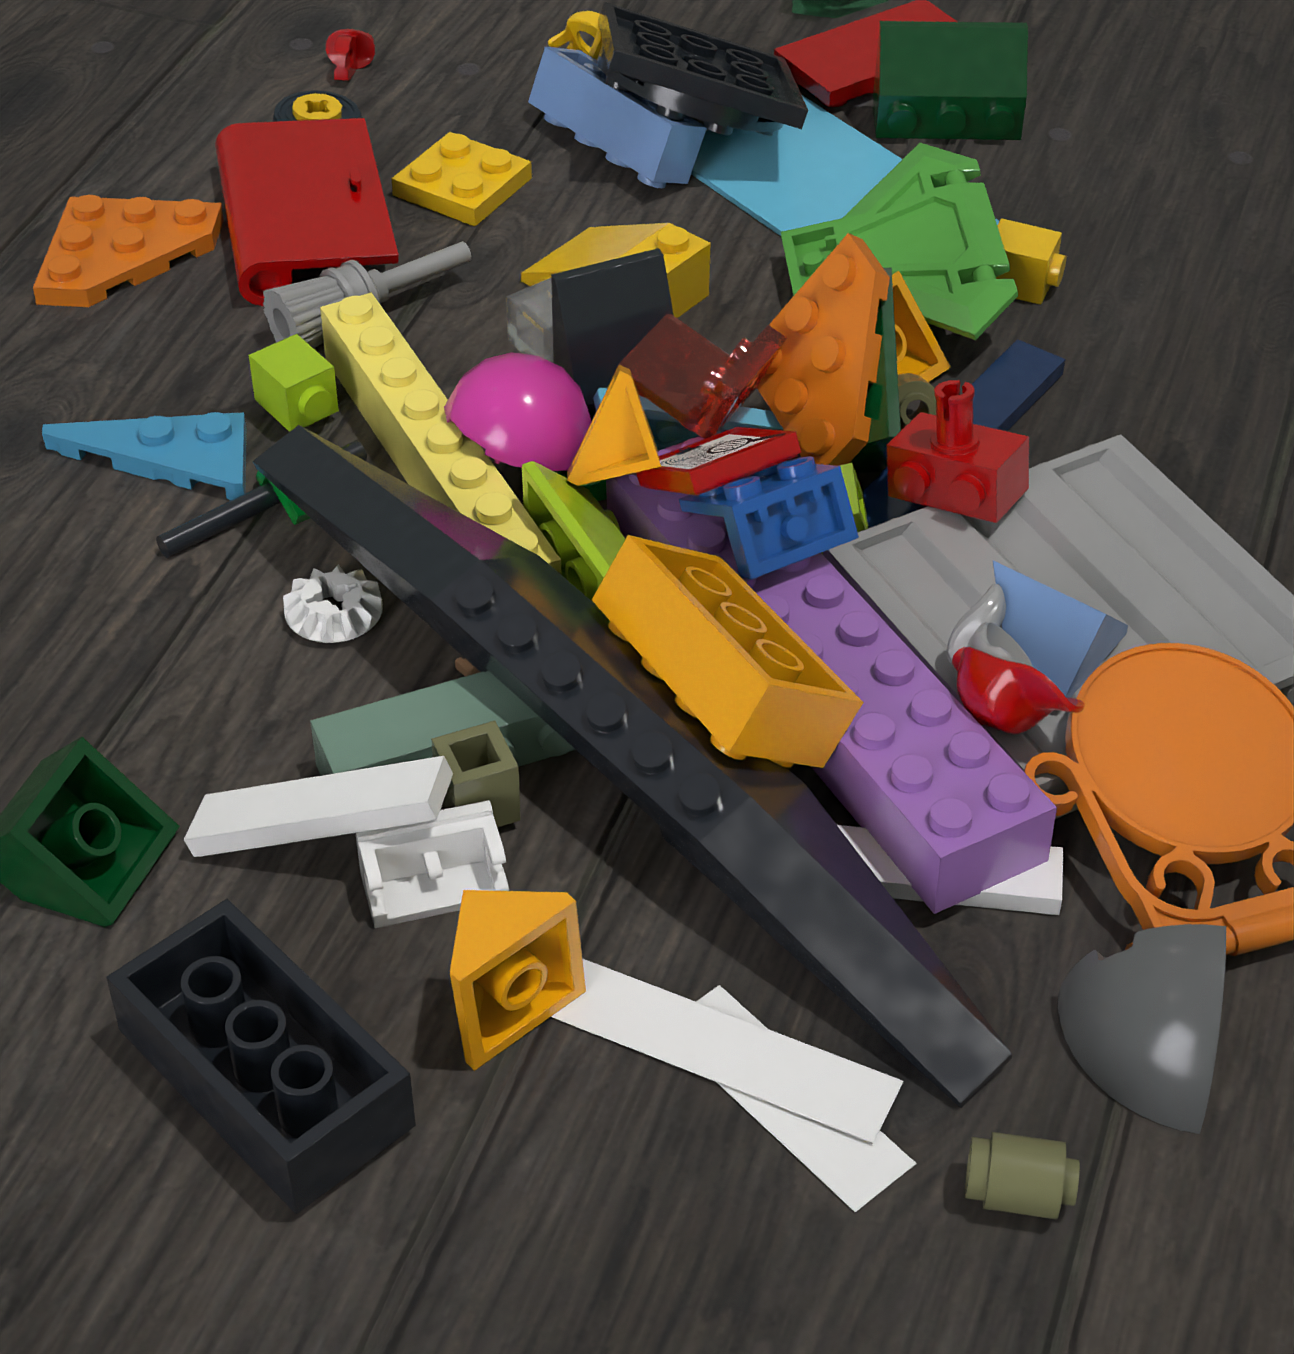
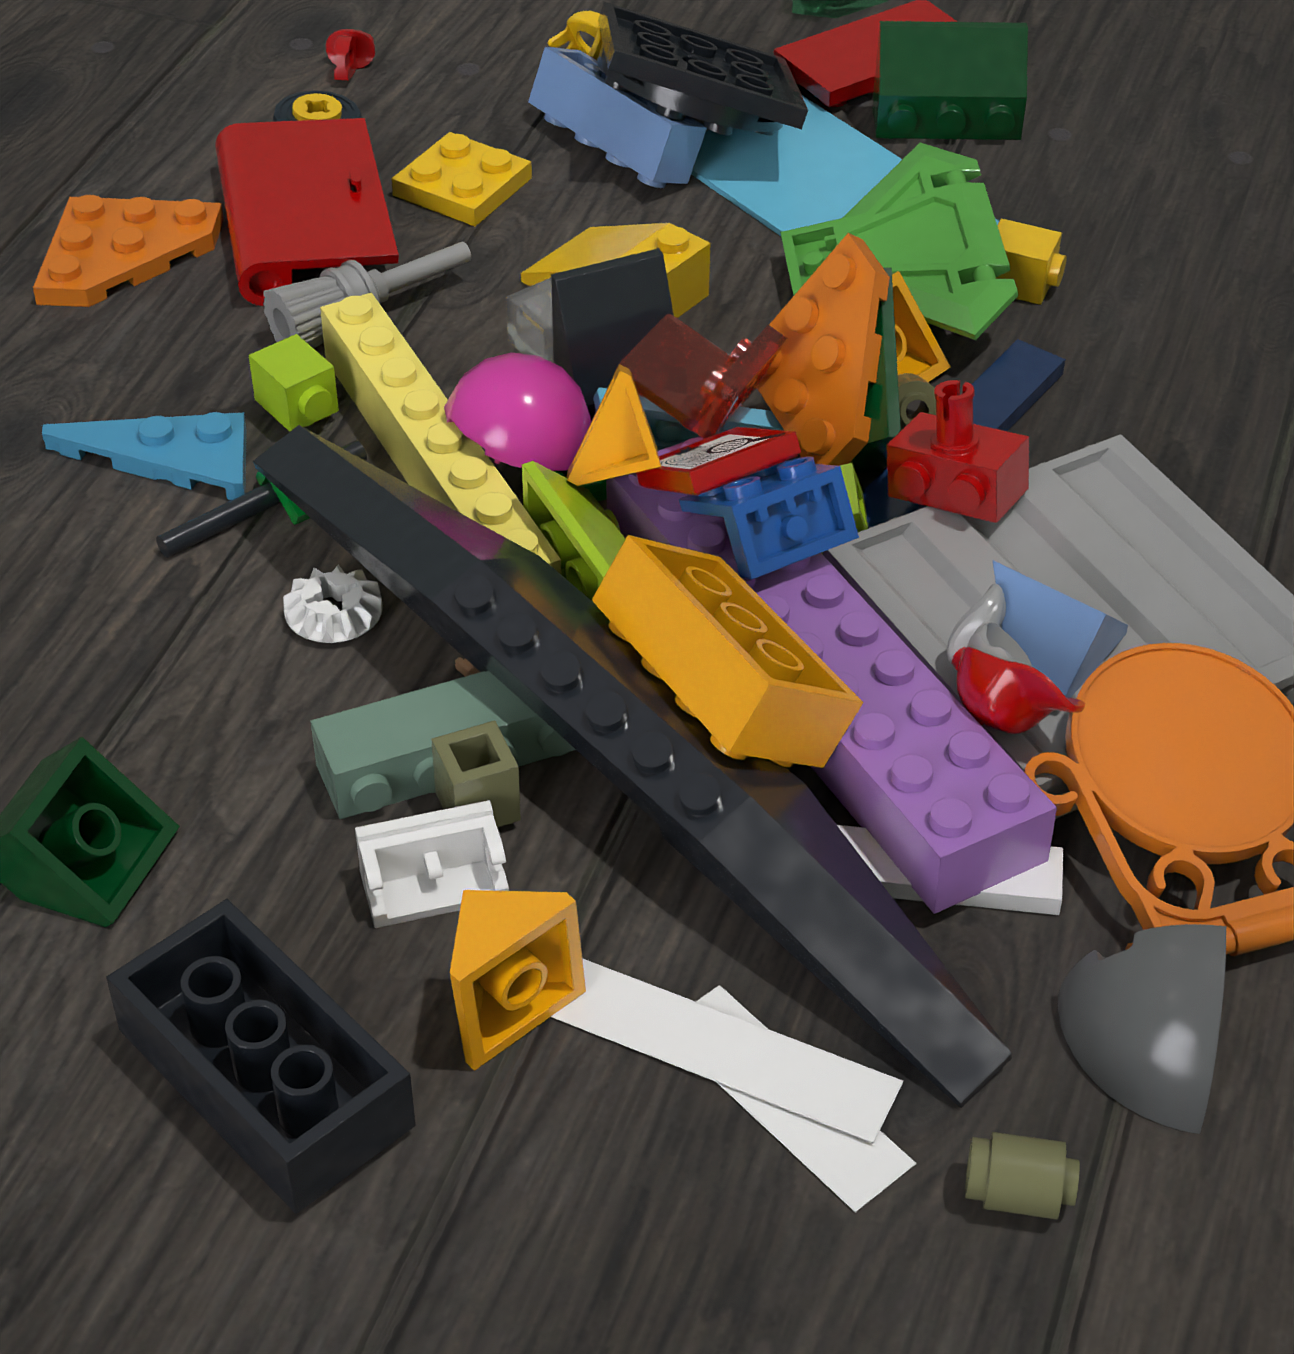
white tile [184,756,453,857] -> none

